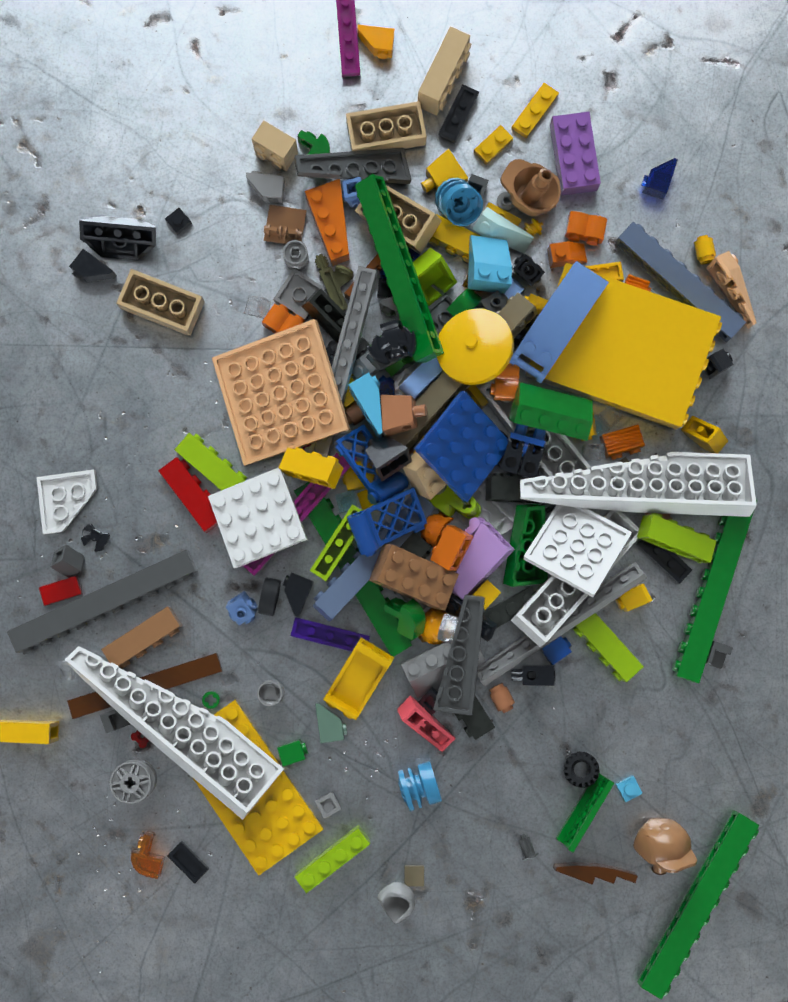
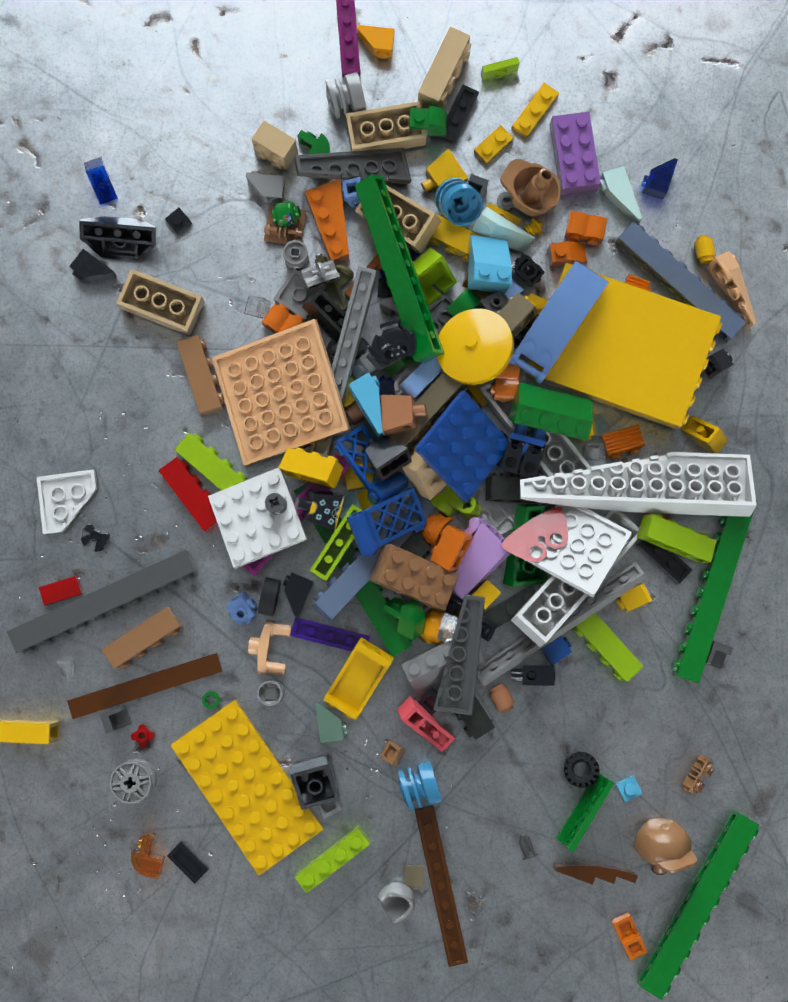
dark grey panel [50,545,84,578] -> none
white wedge [65,646,284,820] -> none
green brick [277,739,309,767] -> none
yellow plate [585,261,624,282] -> none
none -> clear blue slope [84,156,118,205]
none -> medium nougat brick [176,335,225,416]
none -> light nougat connector [248,620,292,675]
none -> dark grey wheel [265,493,287,515]
none -> green head [272,201,301,228]
none -> black slope [290,755,340,810]
none -> black torso [295,490,345,532]
none -> light grey hips [301,260,340,289]
none -> light grey wheel [325,72,366,119]
none -> medium nougat plate [380,740,406,767]
none -> green brick [409,106,447,137]
none -> reddish brown tile [415,805,468,967]
none -> lime plate [481,57,520,80]
none -> piece [501,507,568,562]
none -> light aqua slope [599,166,642,224]
none -> orange slope [611,912,648,961]
none -> medium nougat hinge [682,755,715,796]

